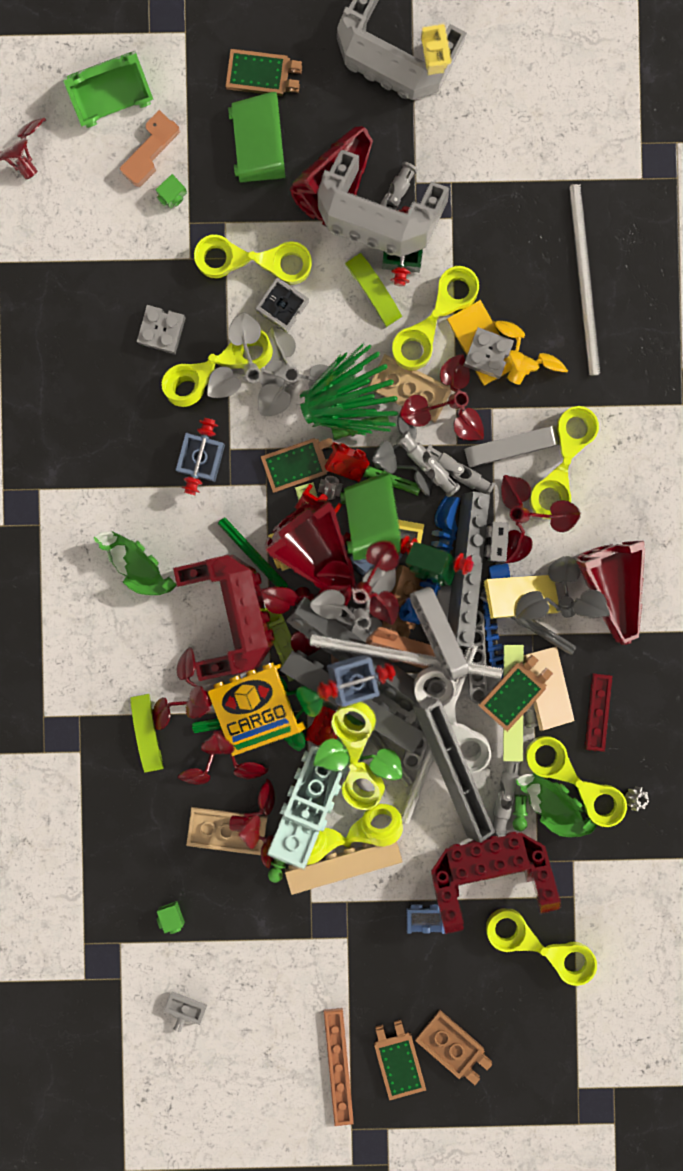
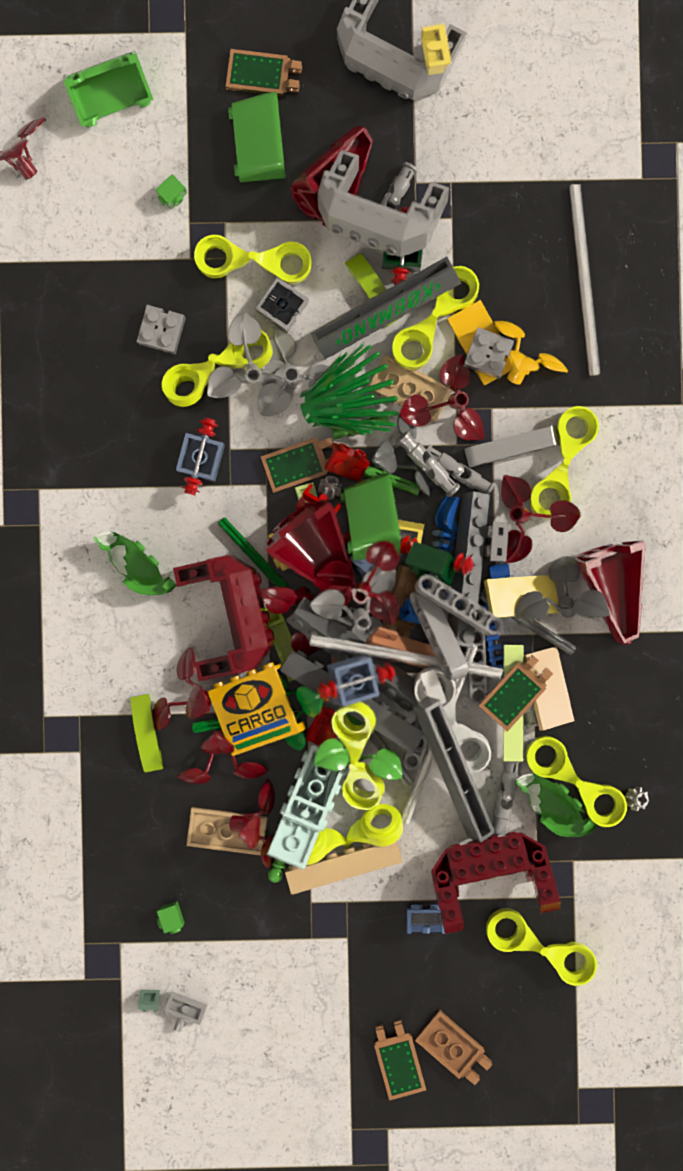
nougat piece [120,110,180,187] -> none
nougat tile [324,1008,354,1126] -> none
bright green pin [512,794,528,832] -> none
dark red tile [585,673,612,752] -> none
none -> sand green tile [138,990,160,1012]
none -> dark grey brick [311,256,461,359]
none -> light grey beam [415,575,503,636]
none -> white sticker [420,670,446,704]

